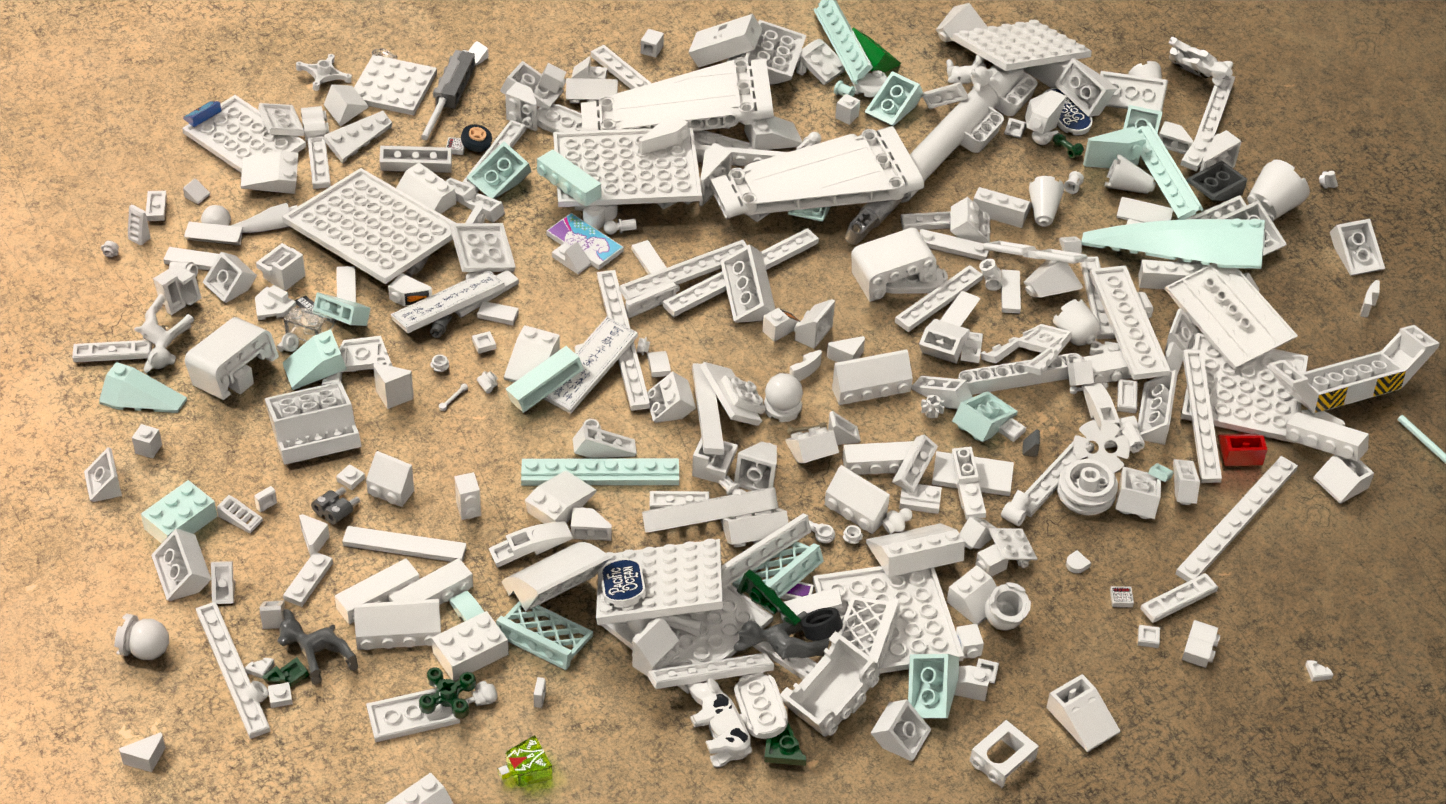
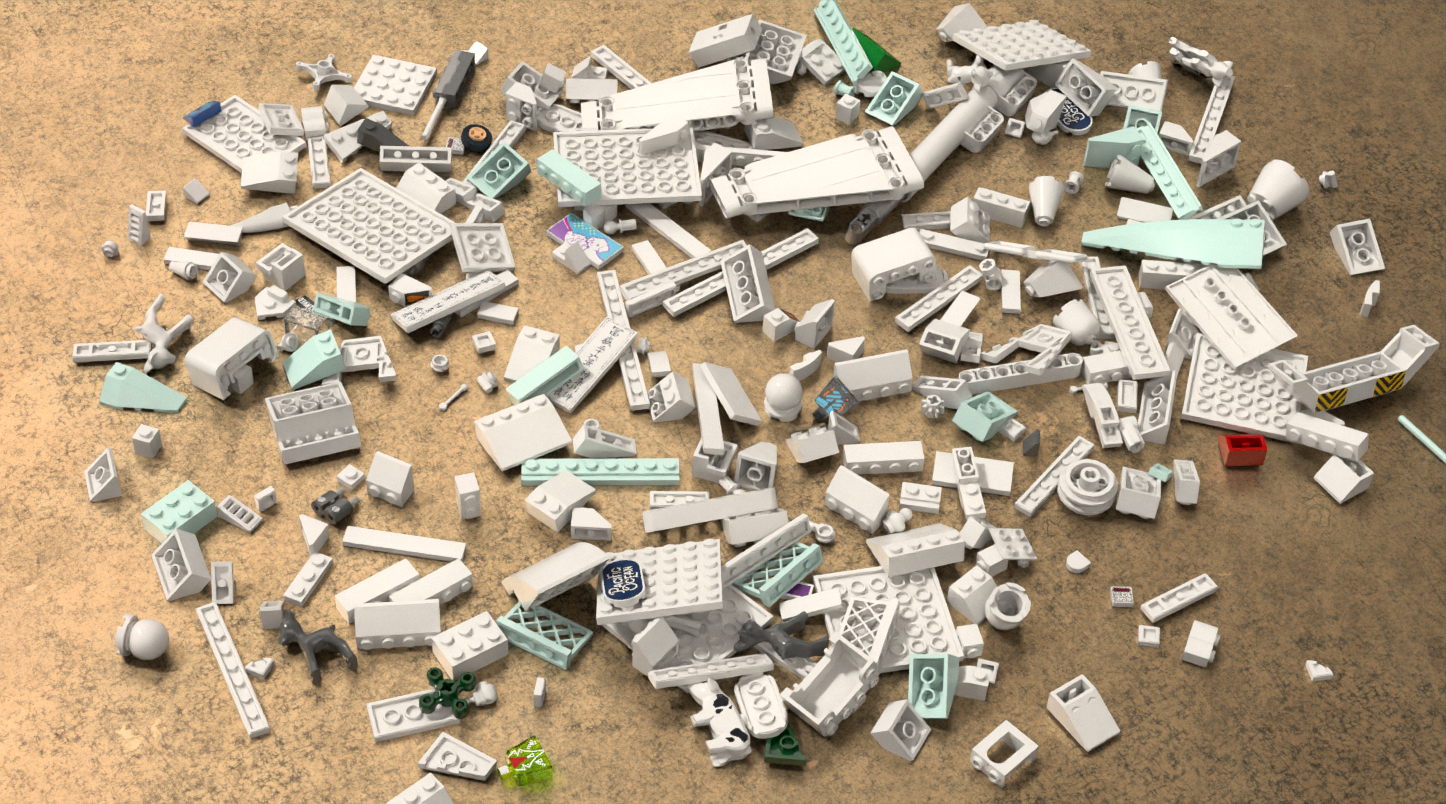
white slope [119,732,165,772] -> none
white plate [153,264,201,315] -> none
white piece [201,205,231,226] -> none
white tile [247,681,269,702] -> none
dark green slope [262,657,310,686] -> none
white plate [268,682,293,708] -> none
clear arm [372,48,398,59] -> none
white slope [373,363,414,409] -> none
light aqua slope [449,591,484,622] -> none
white slope [489,521,573,568] -> none
white brick [641,29,664,58] -> none
white tile [721,375,766,414] -> none
dark green wing [737,569,801,626] -> none
white axle [797,132,821,150] -> none
black tyre [801,607,843,641] -> none
white plate [843,525,863,544] -> none
white slope [892,434,938,492] -> none
white piece [1001,490,1033,526] -> none
dark green bar [1053,133,1084,158] -> none
white slope [1059,236,1082,253] -> none
white brick [1067,357,1094,386] -> none
white piece [1073,420,1130,473] -> none
white plate [1175,456,1298,582] -> none
white plate [1180,131,1214,171] -> none
white plate [1183,350,1222,483] -> none
dark grey slope [1186,161,1248,201] -> none
none -> dark grey slope [357,118,409,152]
none -> white wing [418,732,497,781]
none -> white slope [474,394,572,471]
none -> white tile [626,203,711,258]
none -> torso [812,376,860,422]

